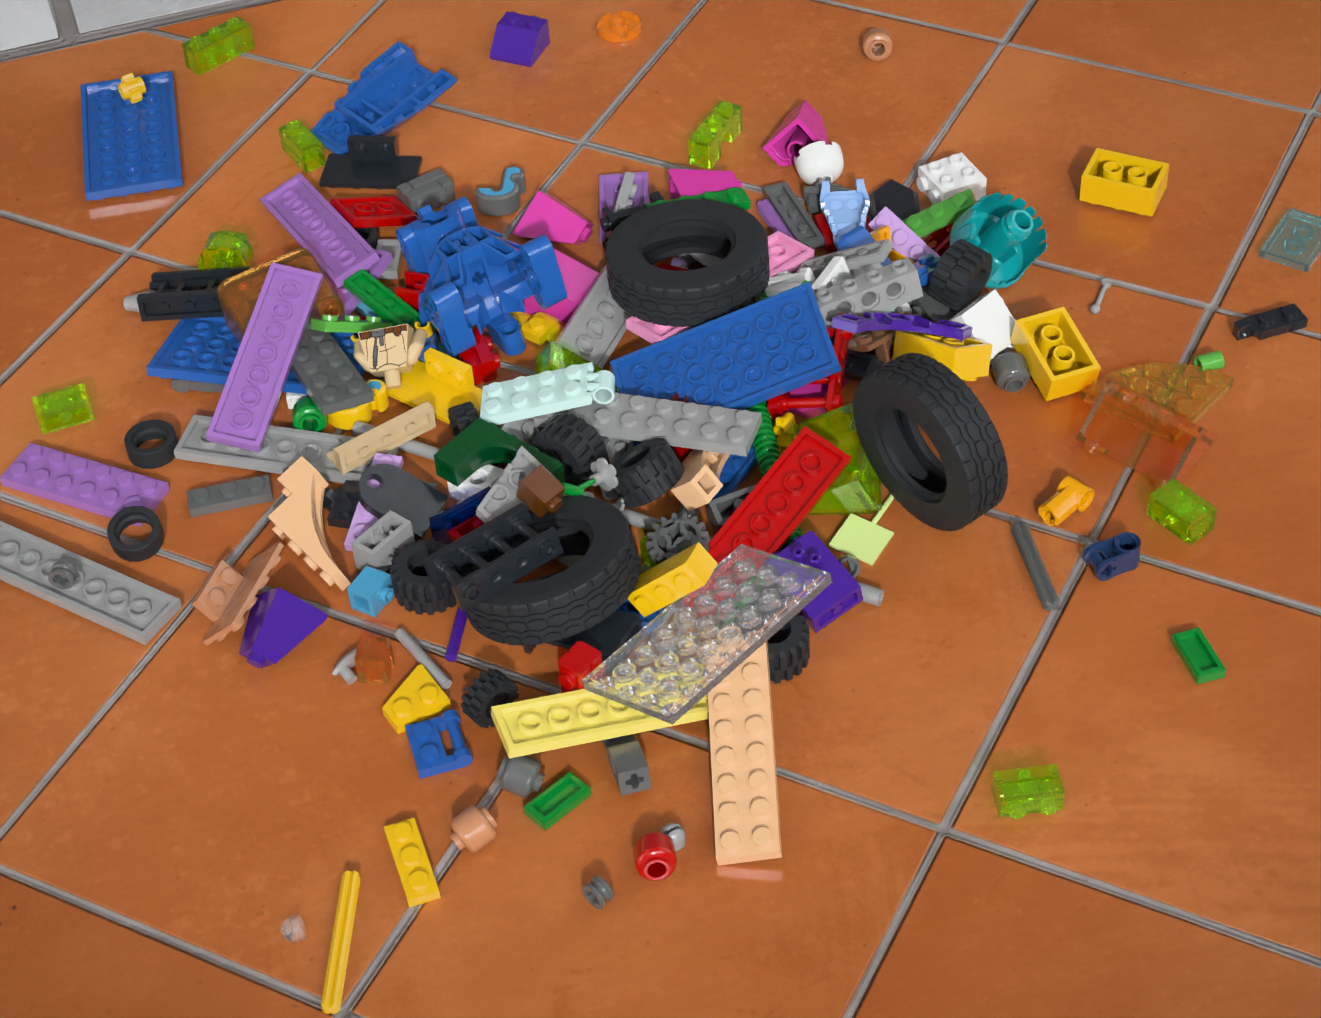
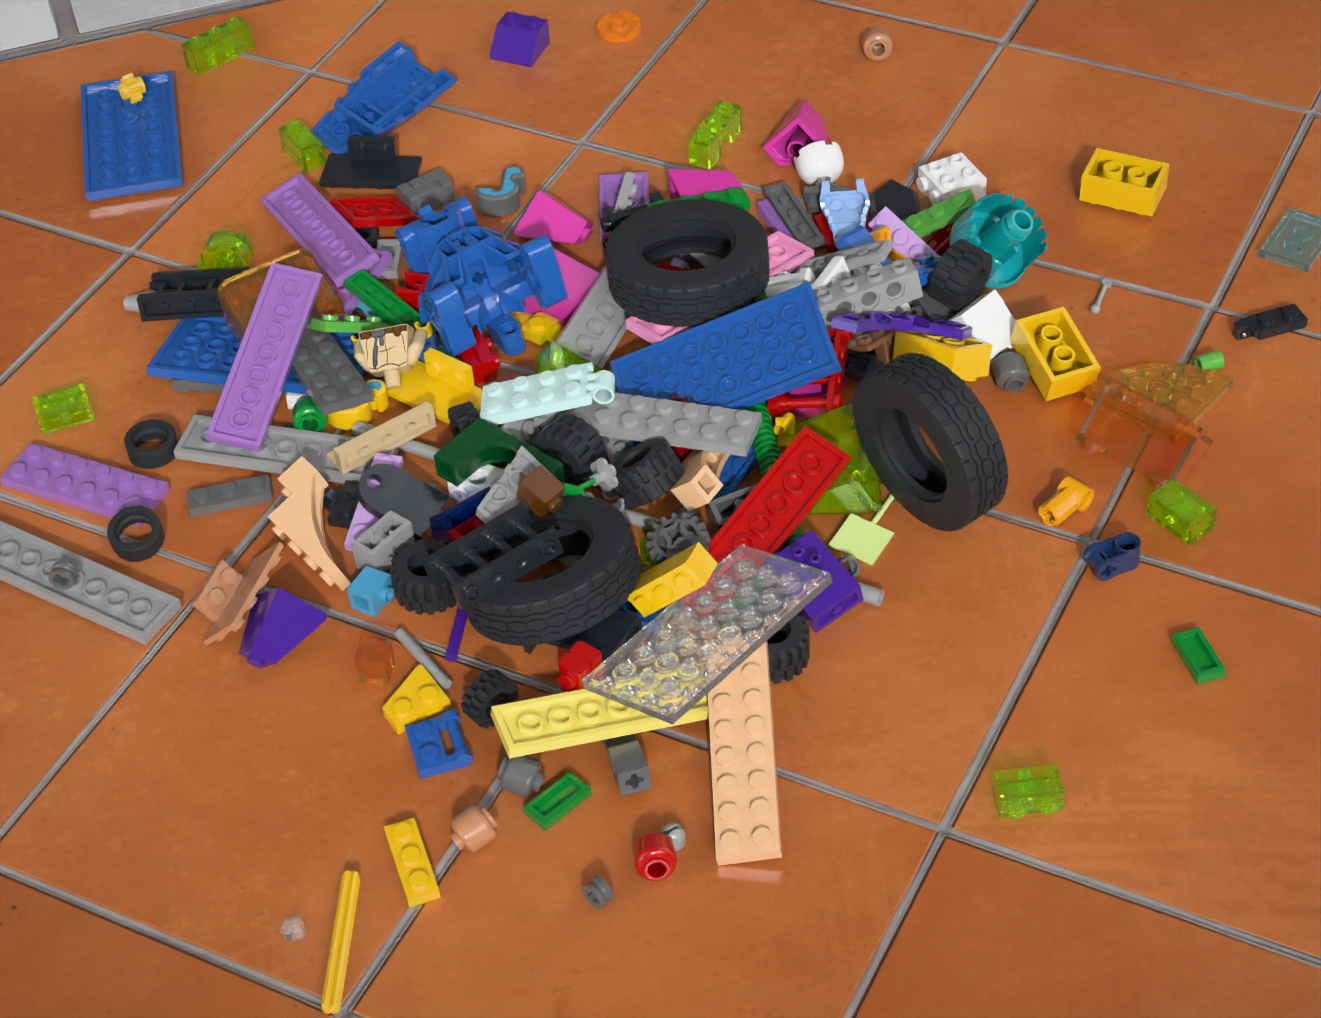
light grey bar [332,642,376,685] -> none
dark grey axle [1011,521,1060,611] -> none

